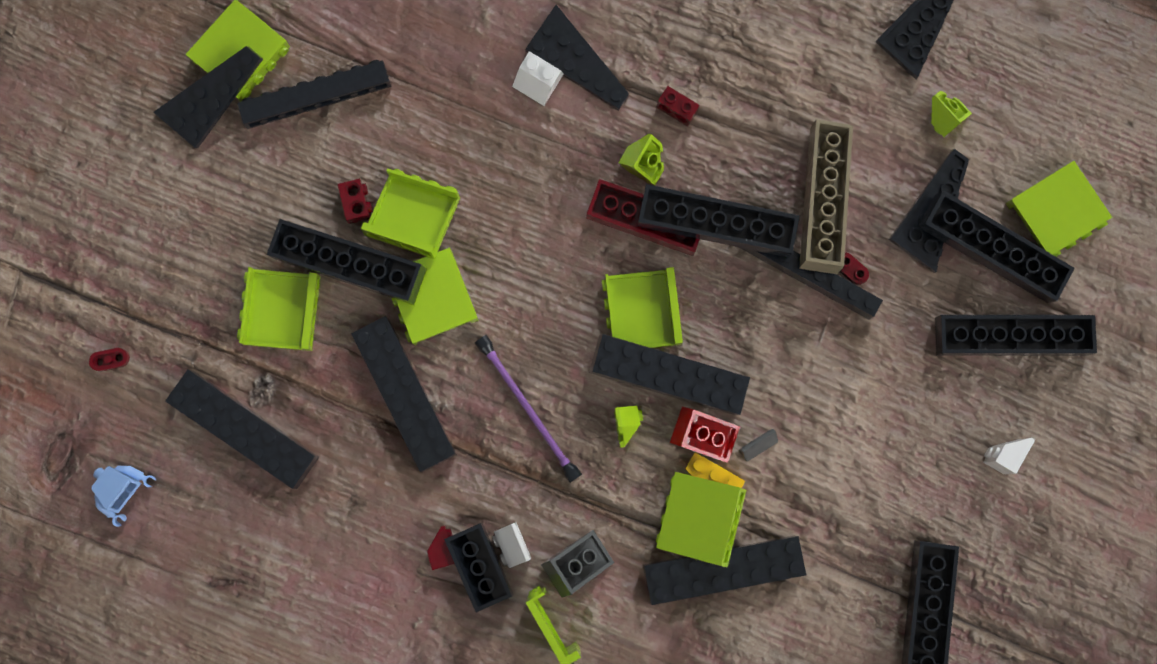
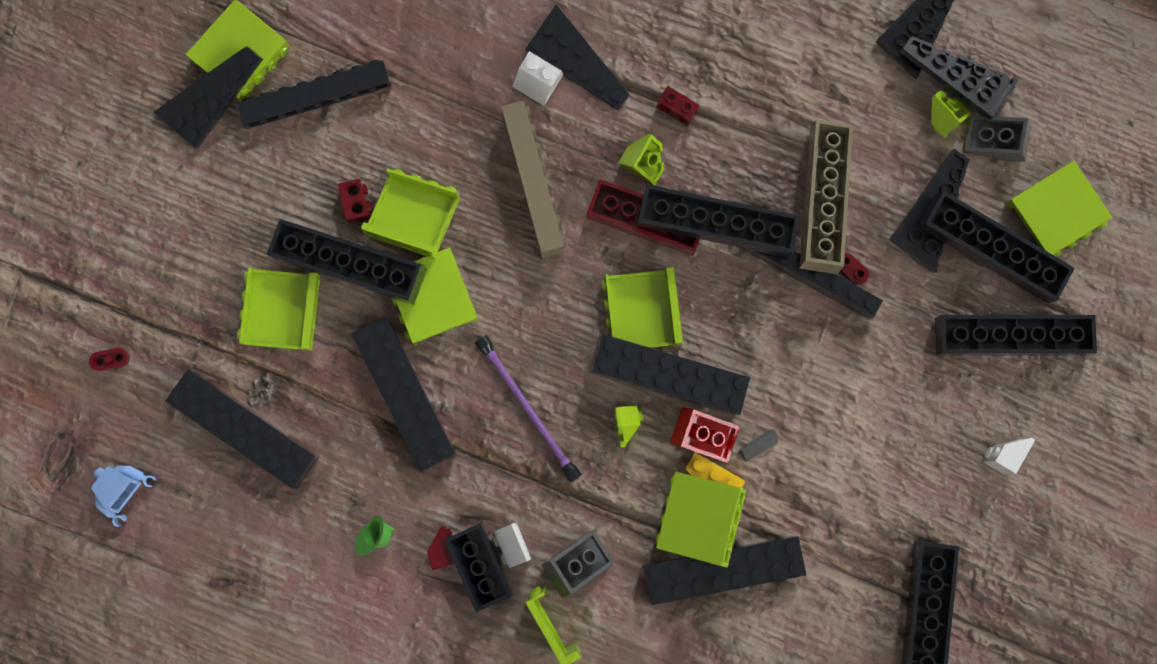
none -> bright green piece [354,515,395,556]
none -> dark tan brick [501,100,566,259]
none -> black wing [900,36,1019,121]
none -> dark grey slope [964,116,1031,162]

